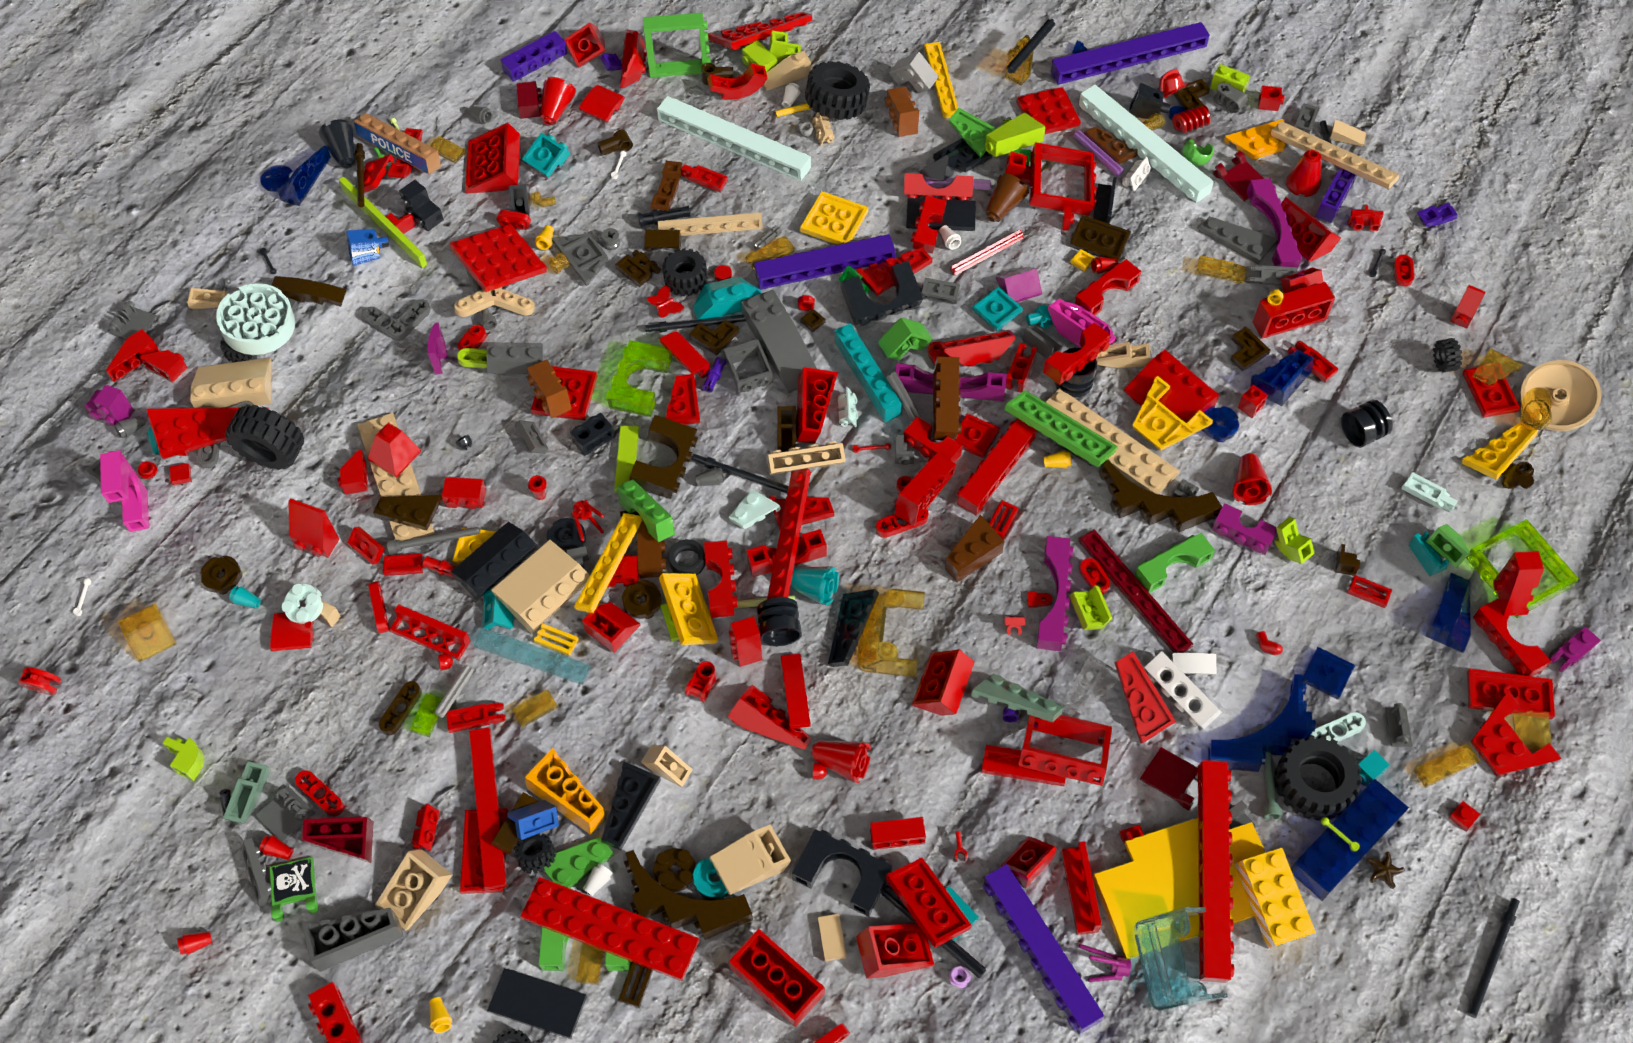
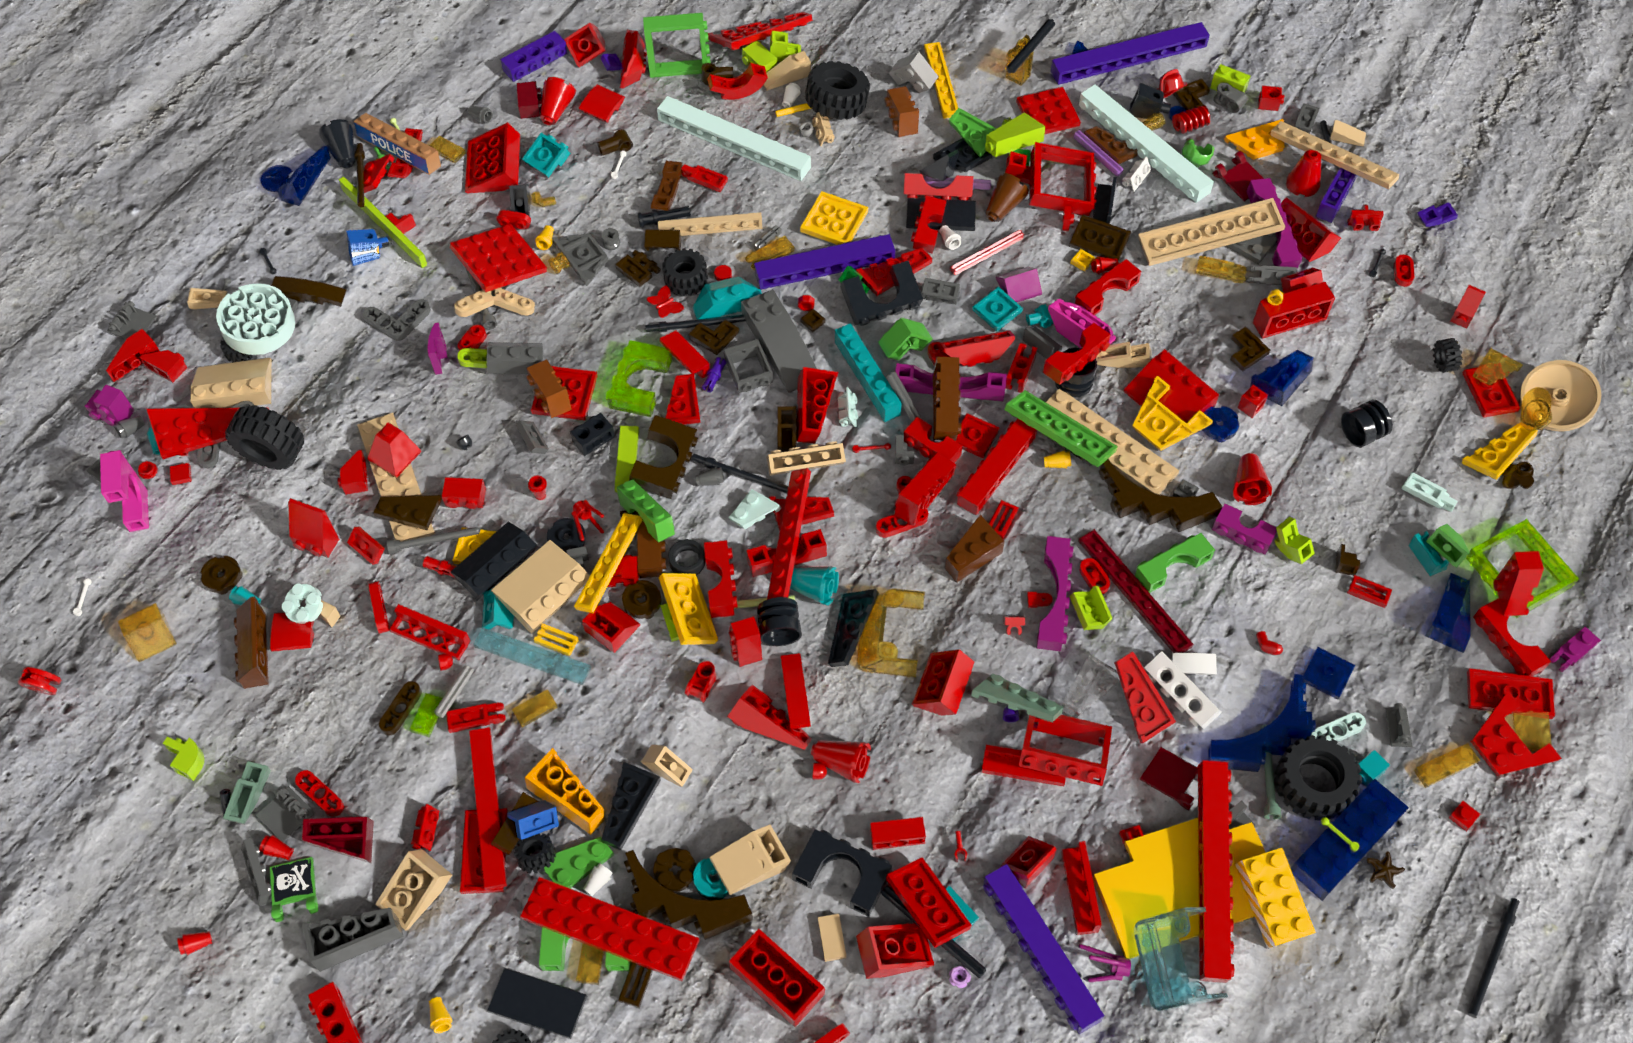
red tile [383,553,424,576] -> none
black brick [399,180,444,231] -> none
red hinge [1287,340,1338,382] -> none
none -> reddish brown slope [234,596,269,689]
none -> tan plate [1138,198,1285,266]

